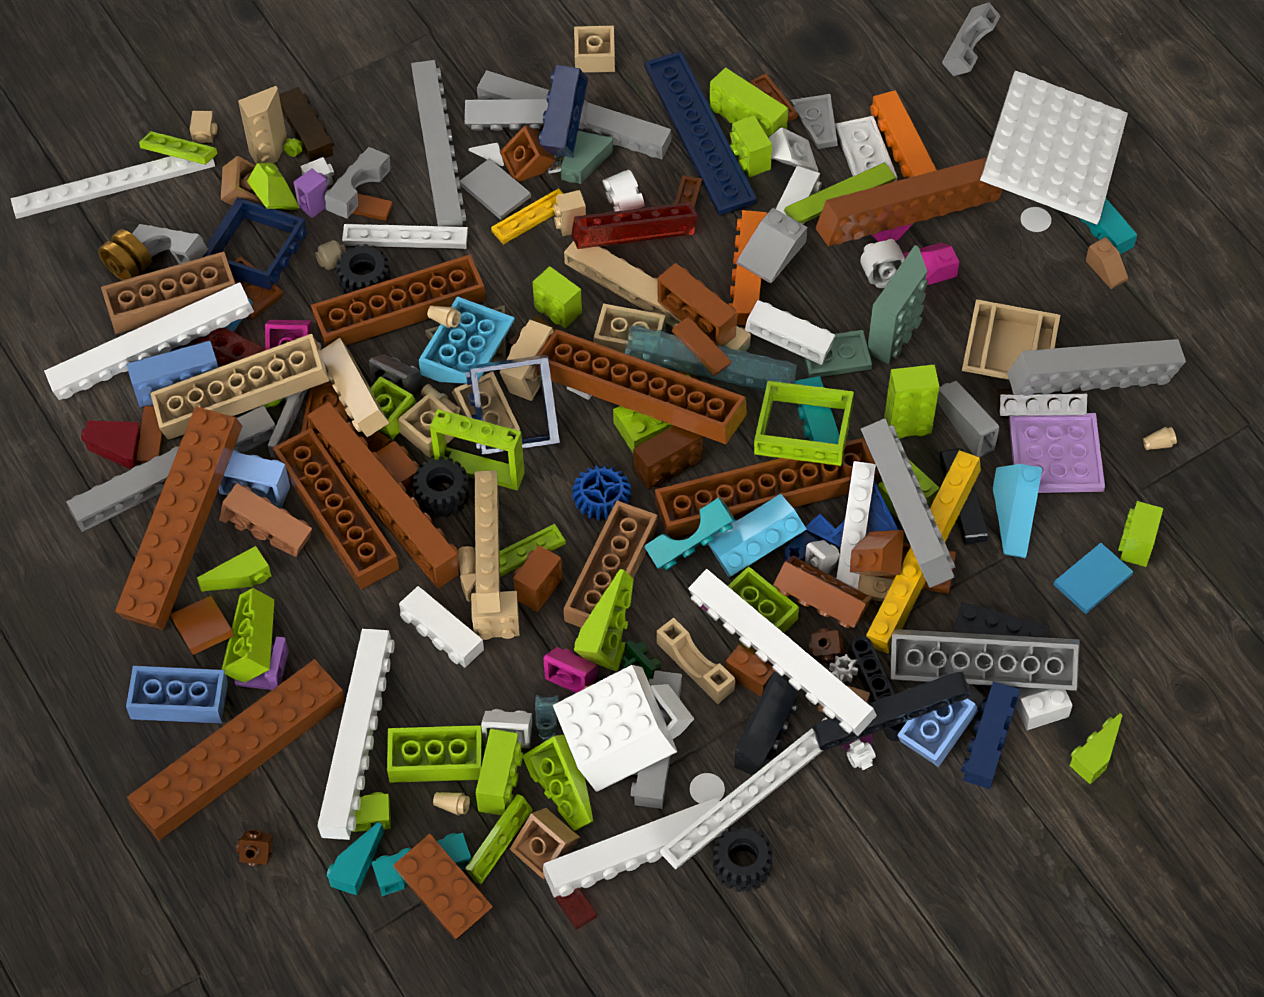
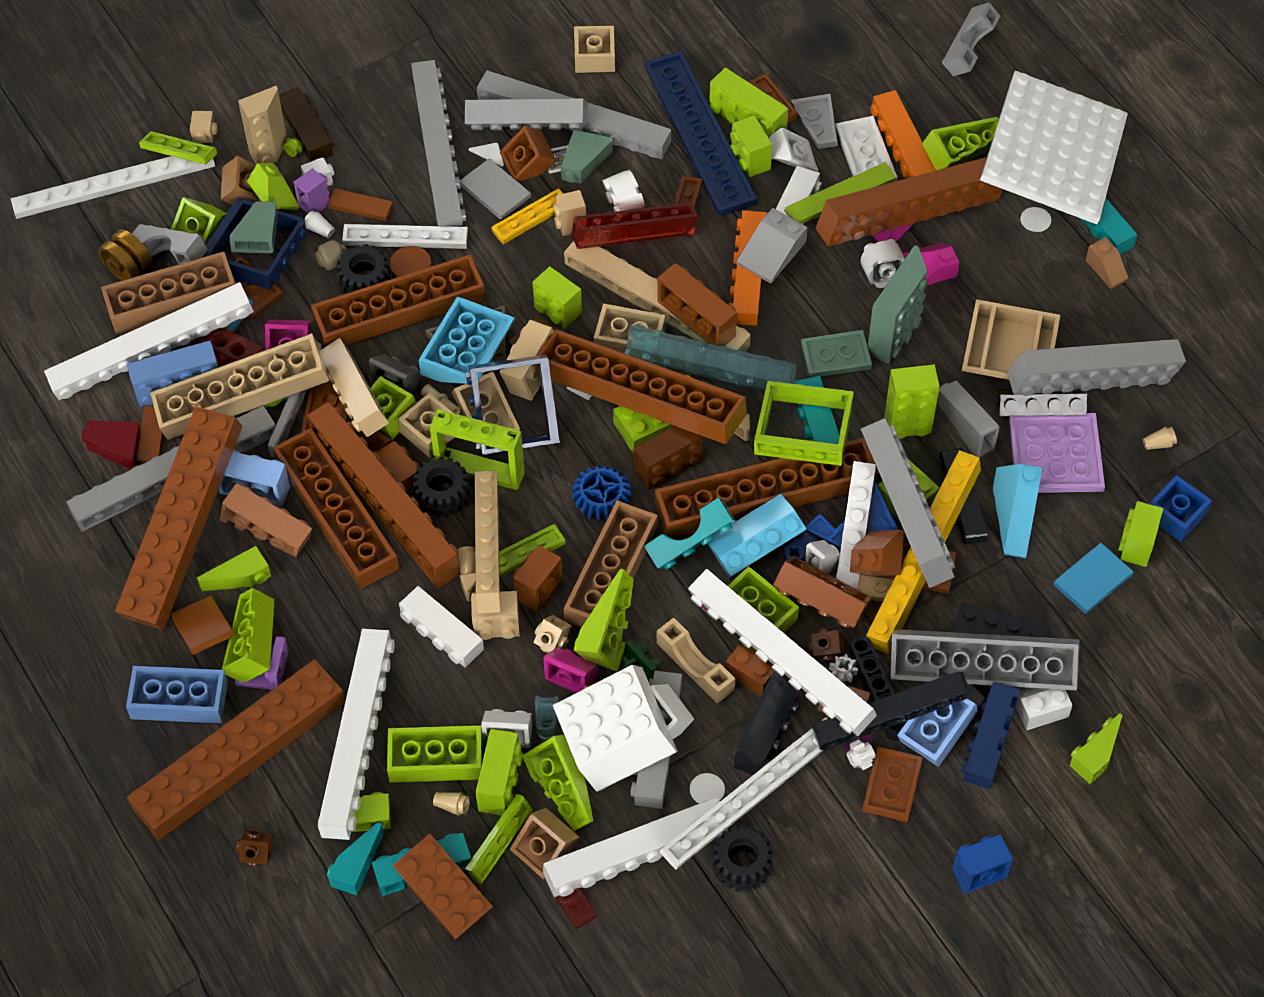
light grey arch [324,147,390,218] -> none
tan cone [427,305,461,328] -> none
dark blue brick [539,65,588,158] -> none
dark orange tile [672,316,732,376] -> none
white brick [745,300,835,365] -> none
none -> lime slope [171,197,227,245]
none -> sand green slope [230,202,278,253]
none -> white cone [305,210,335,238]
none -> dark orange tile [390,246,431,278]
none -> tan brick [534,615,572,653]
none -> tan slope [734,414,750,441]
none -> dark orange tile [862,746,923,822]
none -> lime wedge [922,117,999,171]
none -> blue brick [952,834,1013,894]
none -> blue brick [1150,475,1212,542]

